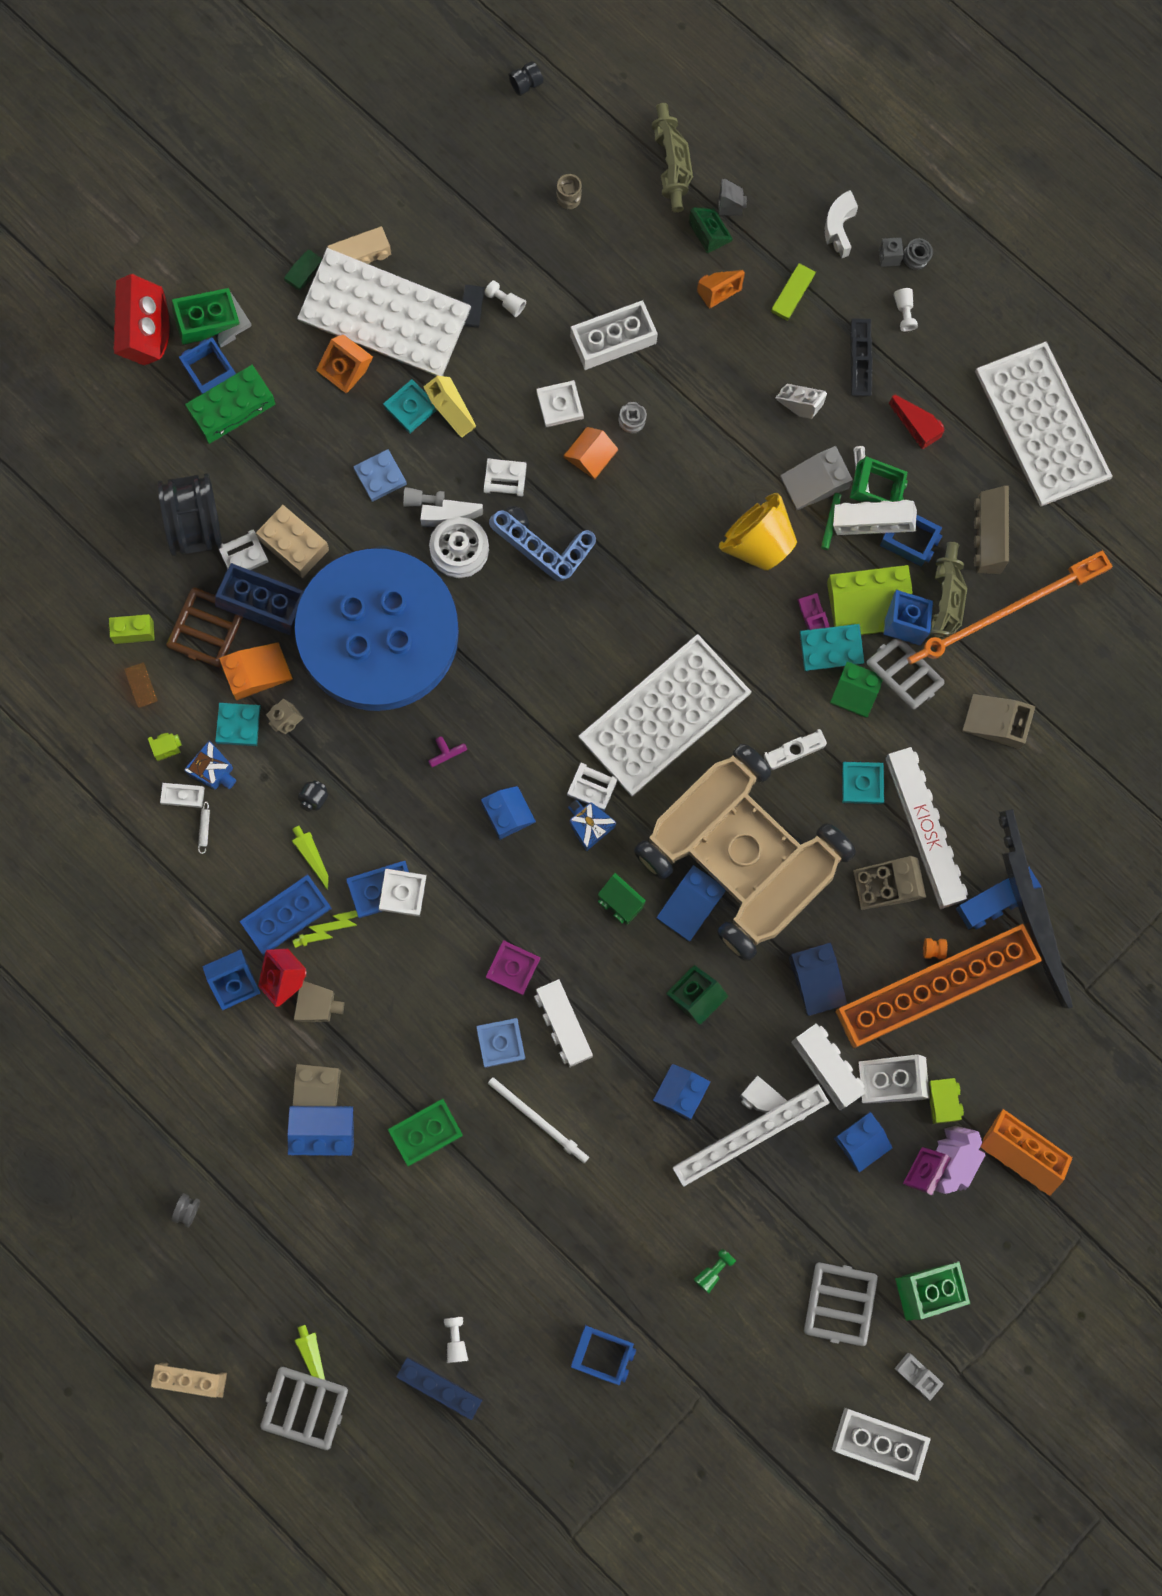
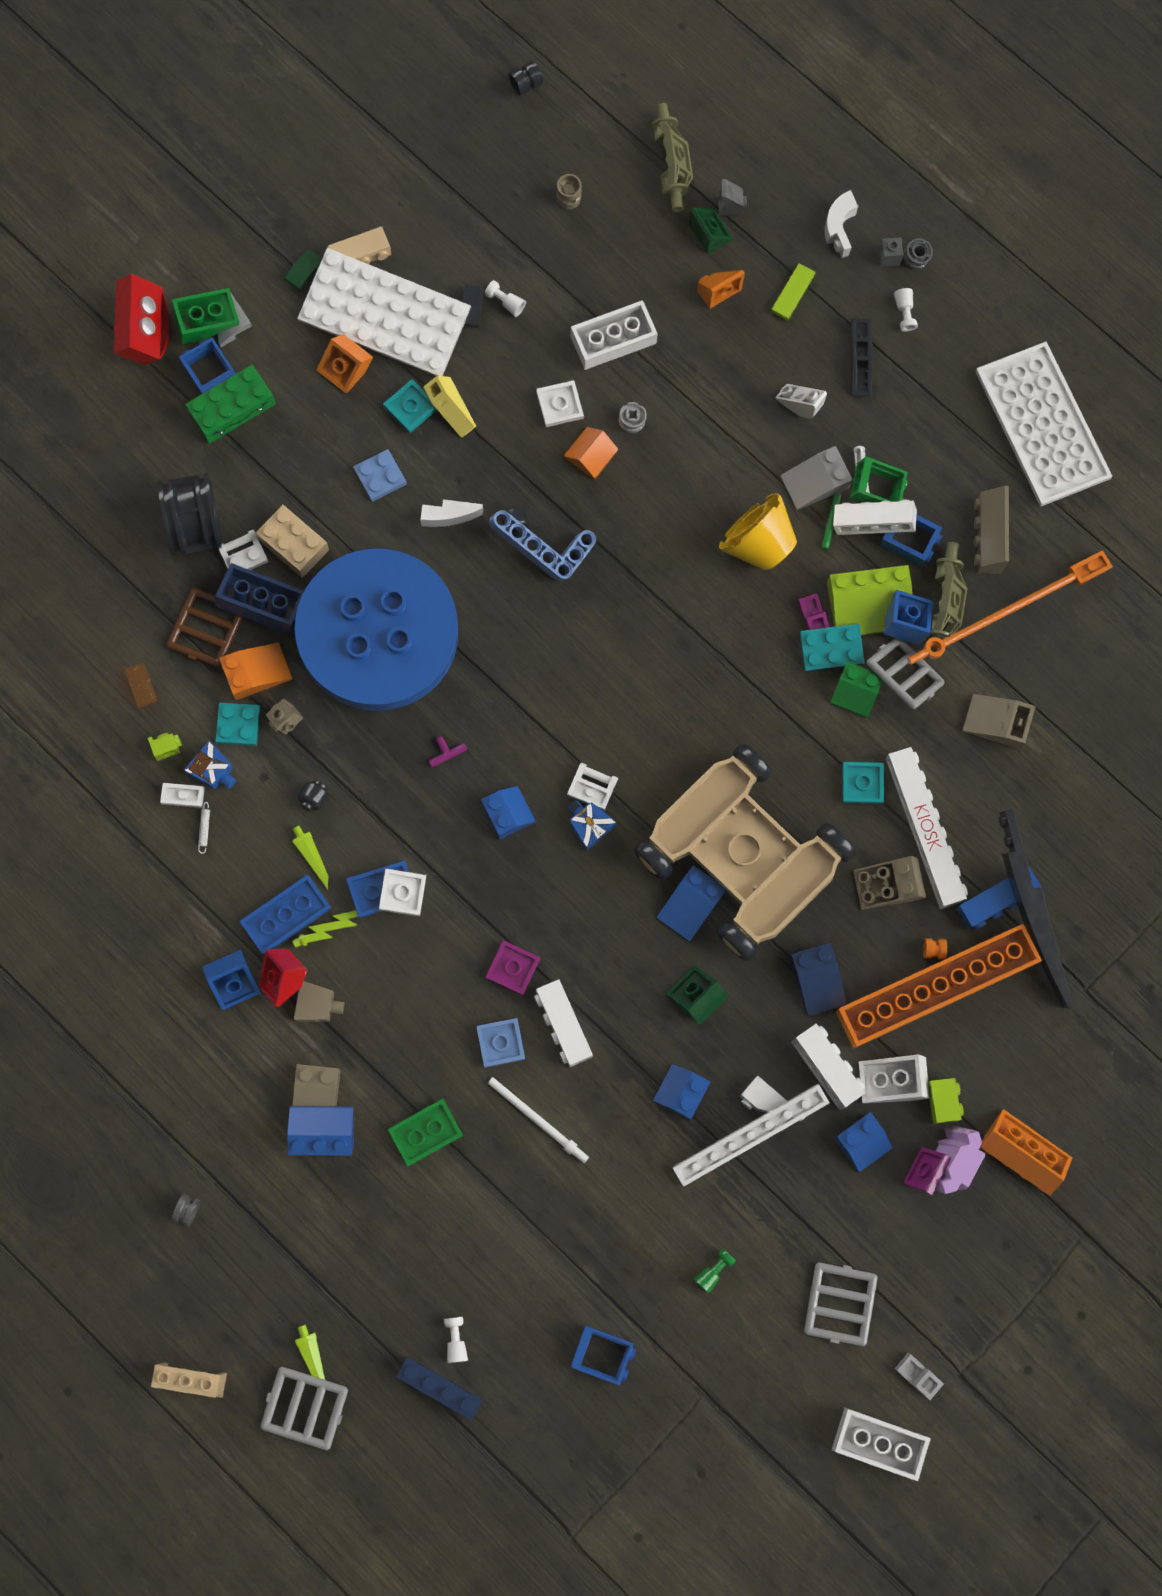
lime brick [109,614,155,644] -> none
light grey piece [403,487,444,507] -> none
white wheel [429,517,489,578] -> none
white plate [484,459,527,497] -> none
white plate [578,634,751,796] -> none
green slope [597,873,646,925] -> none
white piece [764,729,827,770] -> none
red slope [889,395,945,450] -> none
green slope [895,1262,970,1321] -> none

